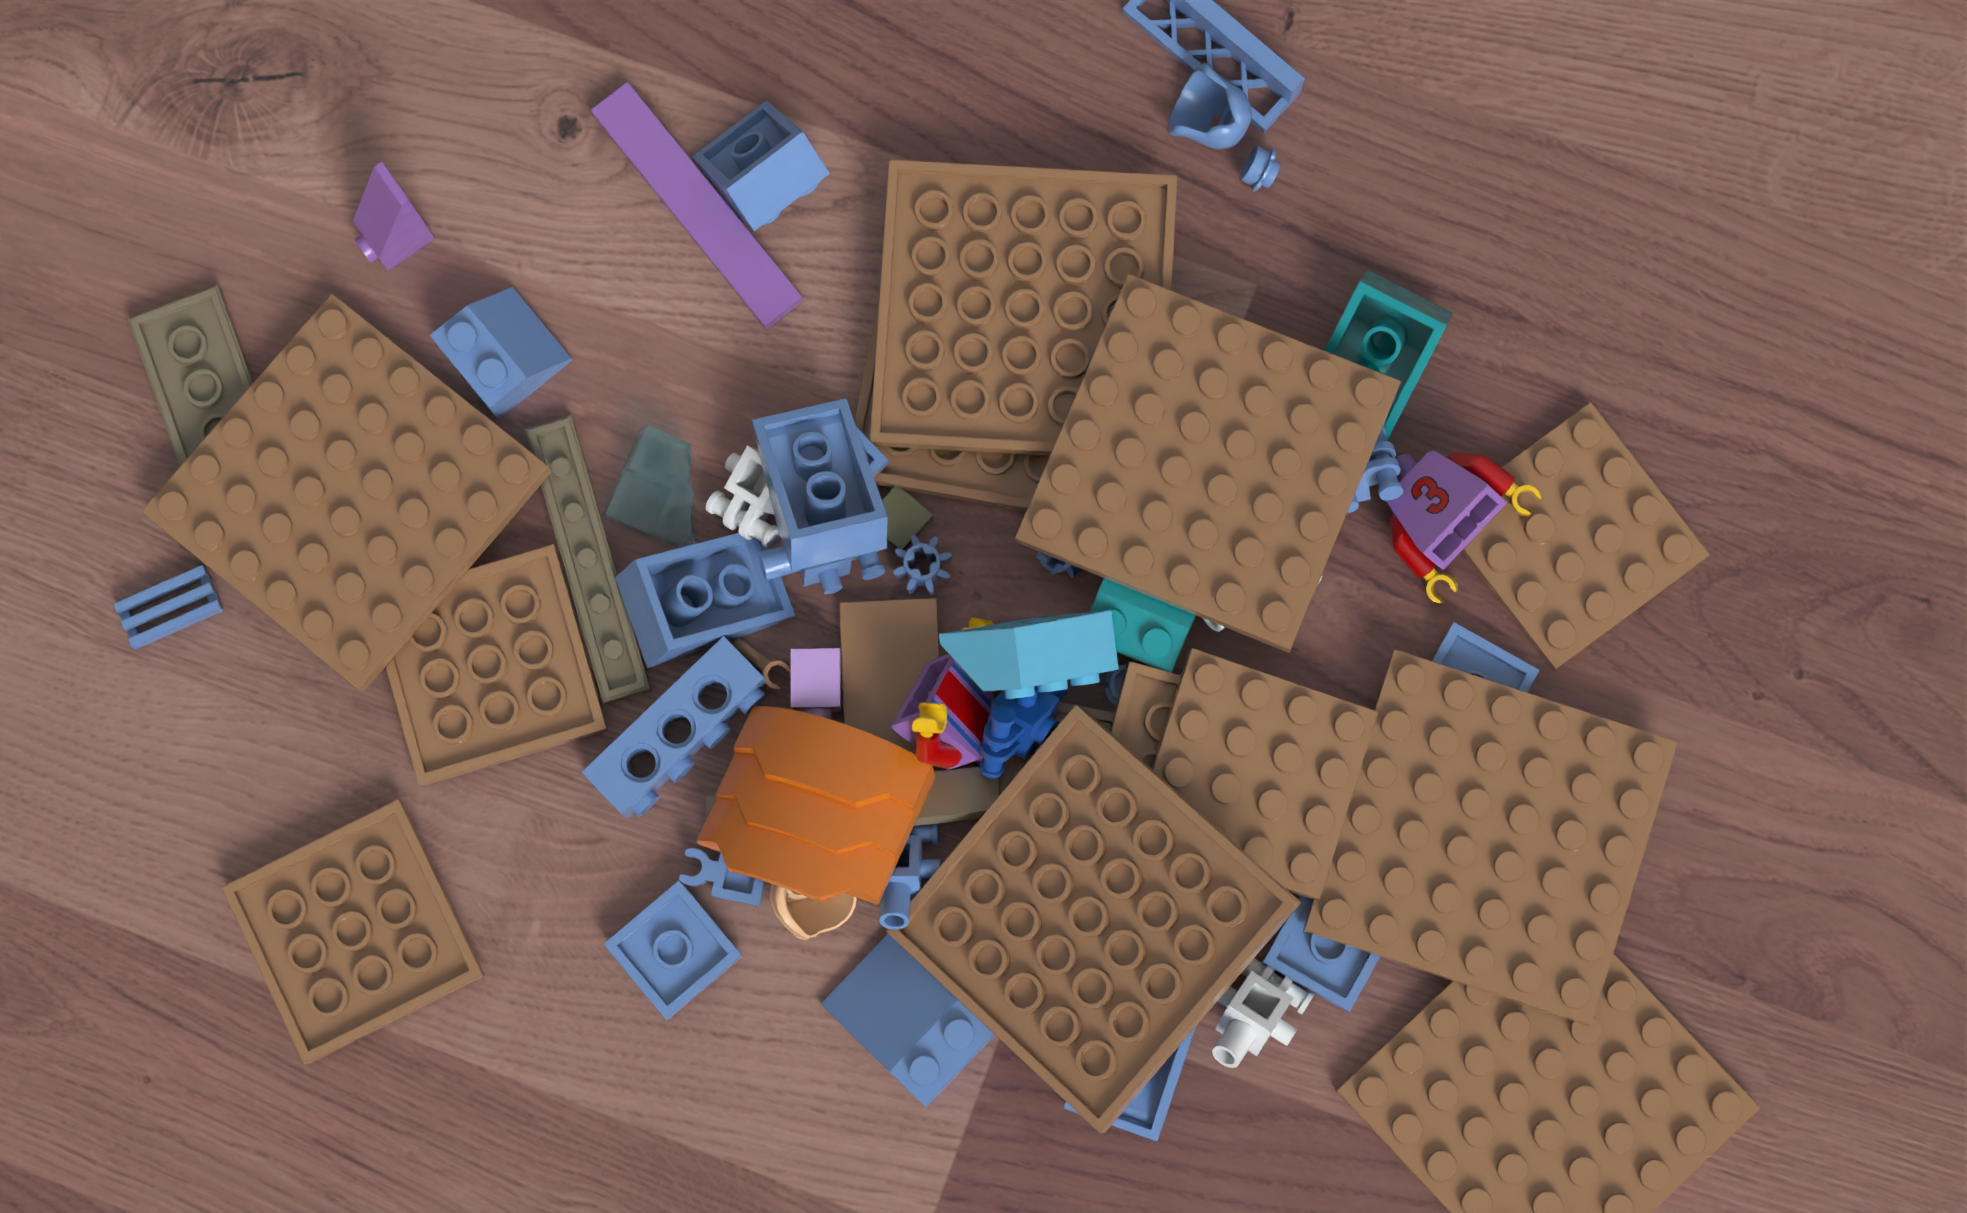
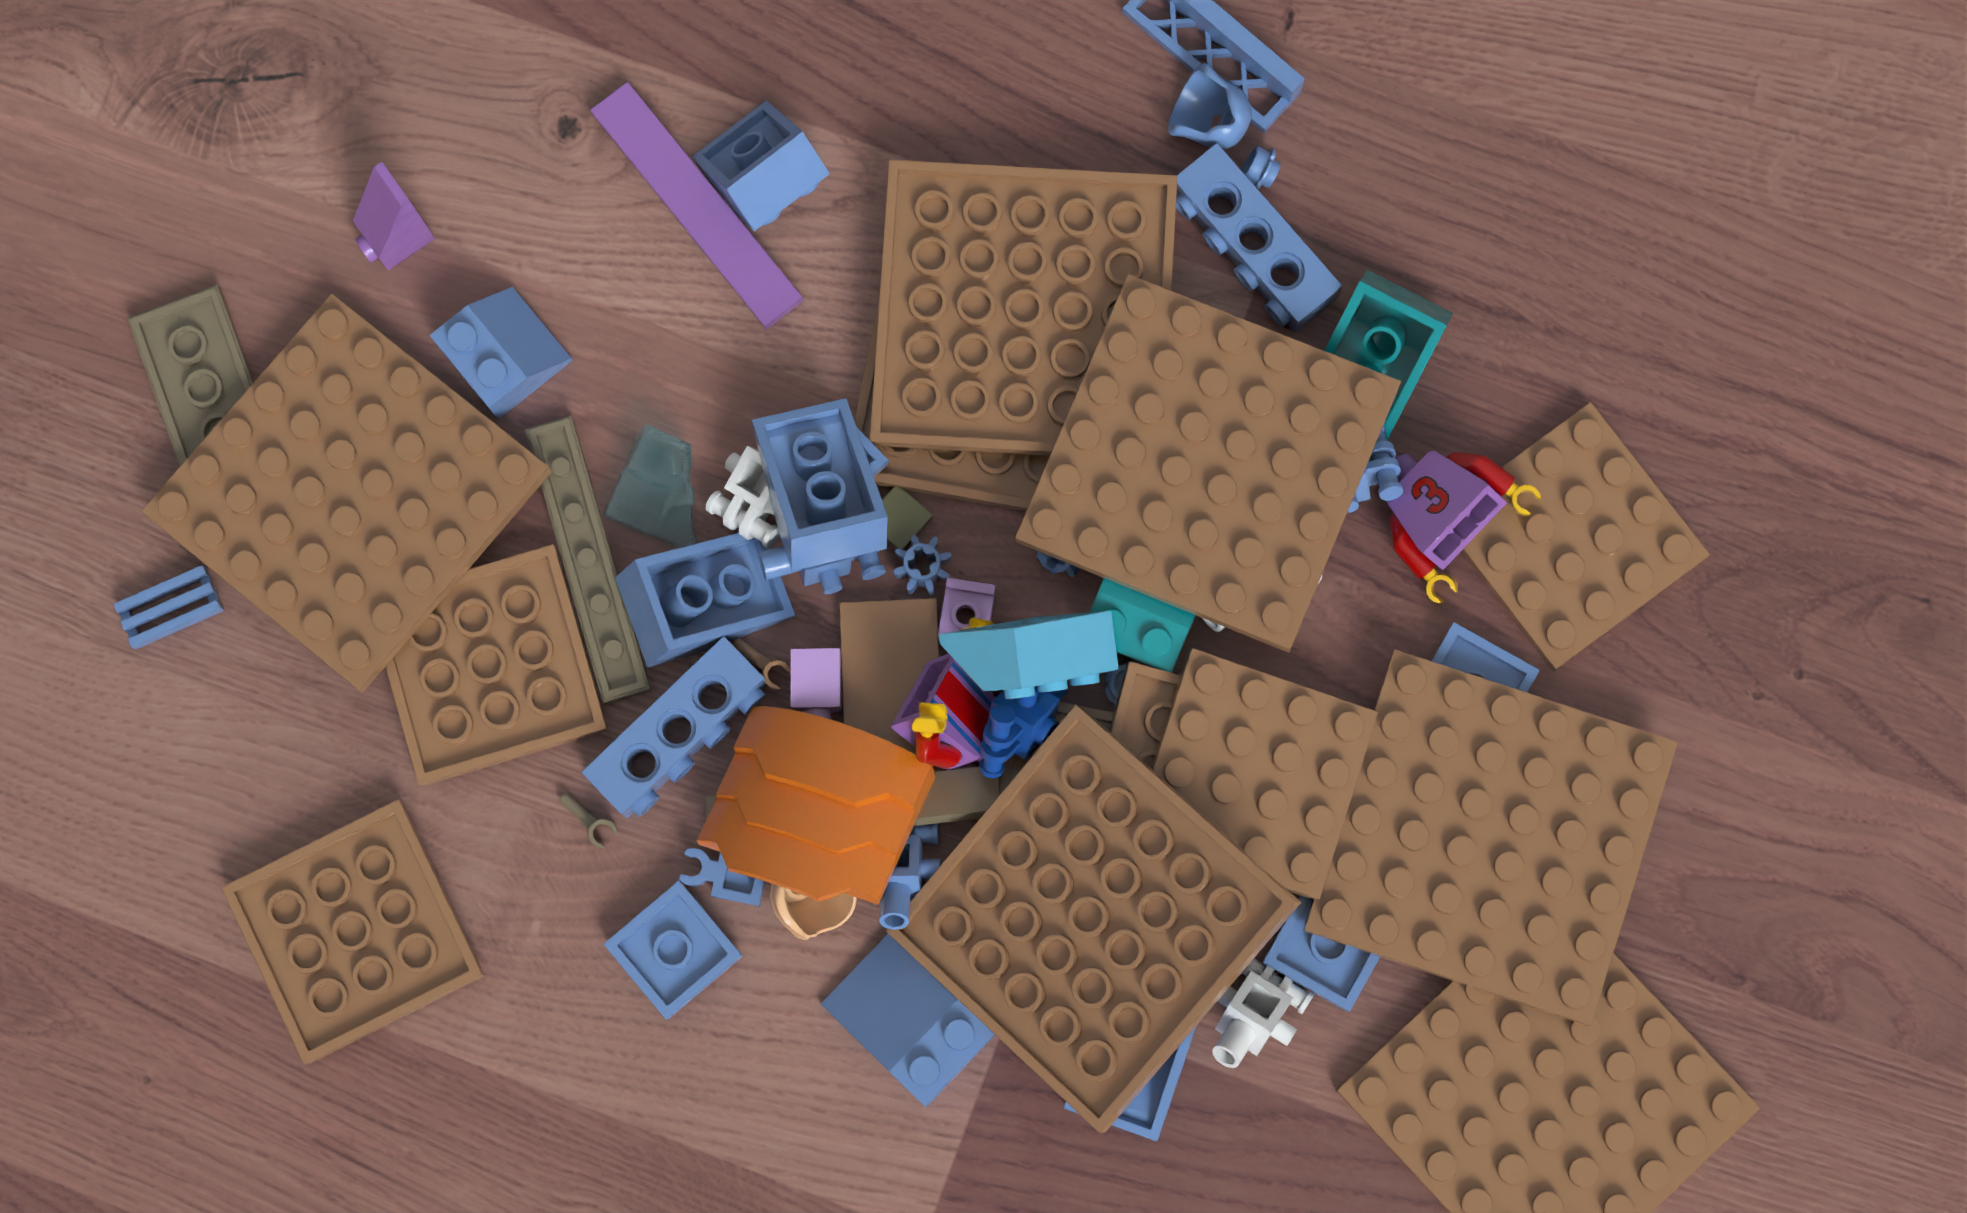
none -> dark tan hand [559,792,618,848]
none -> lavender brick [938,577,996,642]
none -> medium blue brick [1176,143,1342,333]

